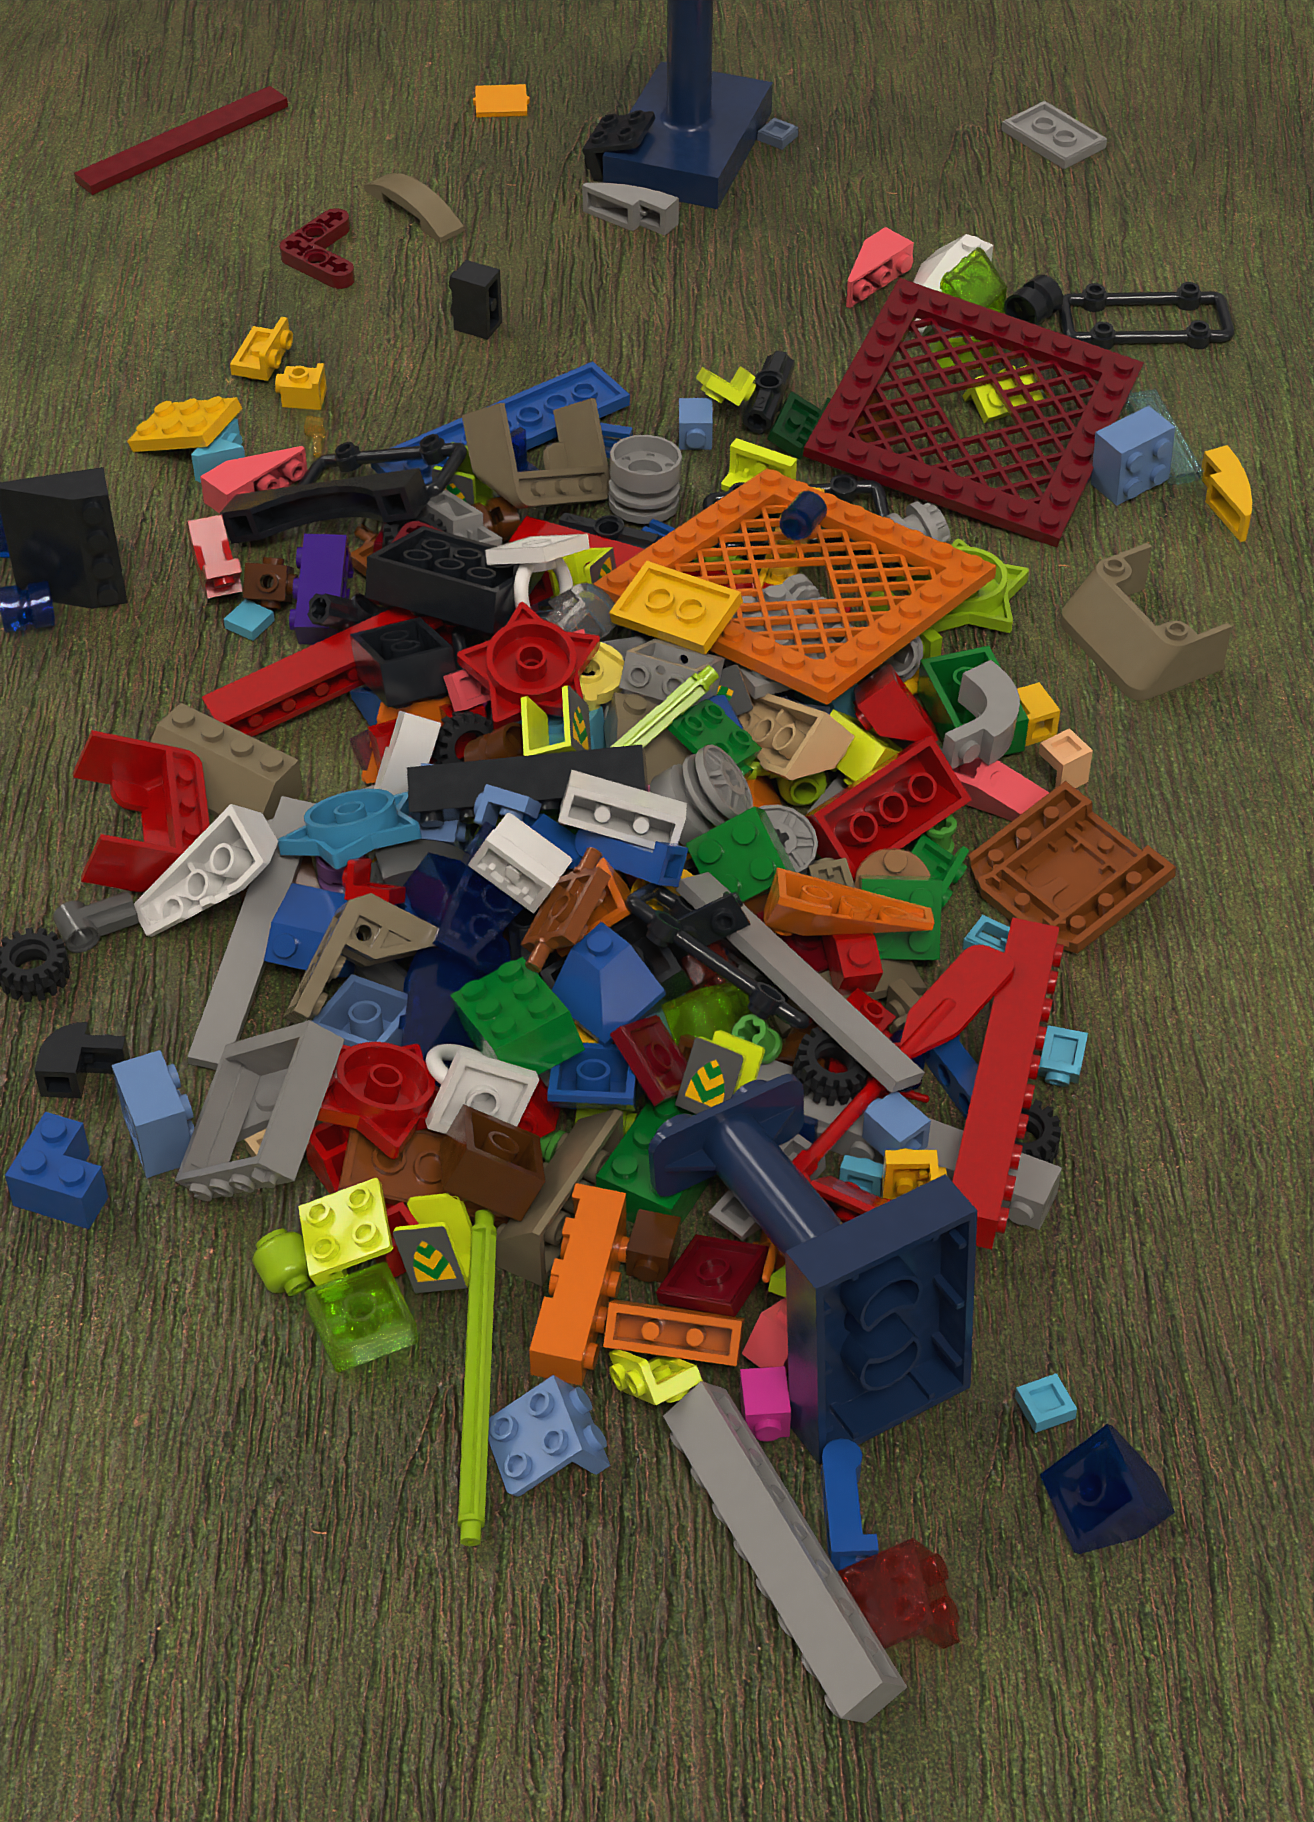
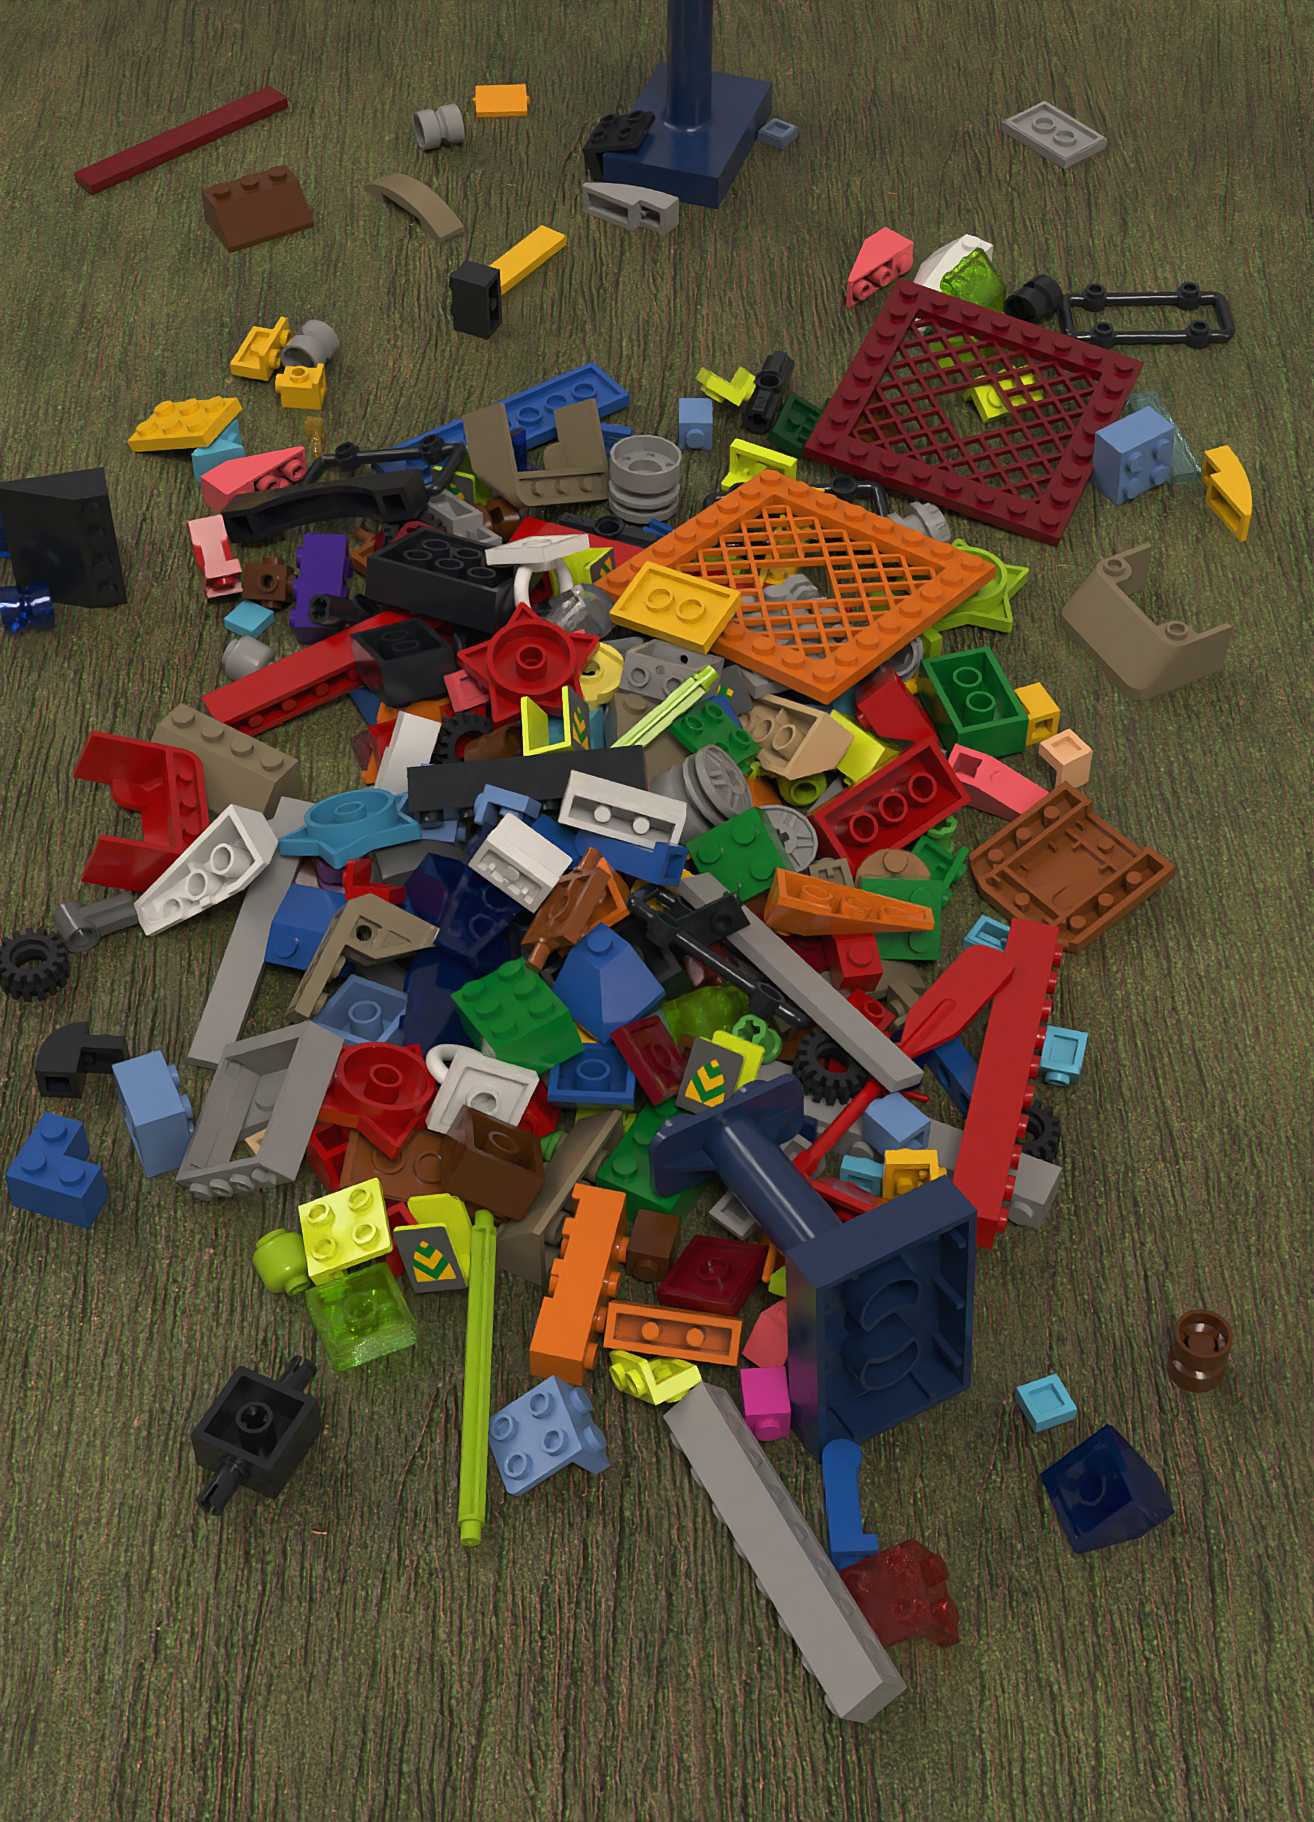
dark red beam [279,208,355,289] -> none
clear blue brick [780,491,827,540] -> none
light grey arch [942,660,1020,769] -> none
none -> black brick [190,1355,322,1516]
none -> reddish brown slope [201,165,314,253]
none -> light grey head [221,635,275,681]
none -> light grey wheel [281,320,339,368]
none -> light grey wheel [413,103,465,151]
none -> yellow tile [490,225,567,296]
none -> reddish brown wheel [1166,1309,1233,1393]

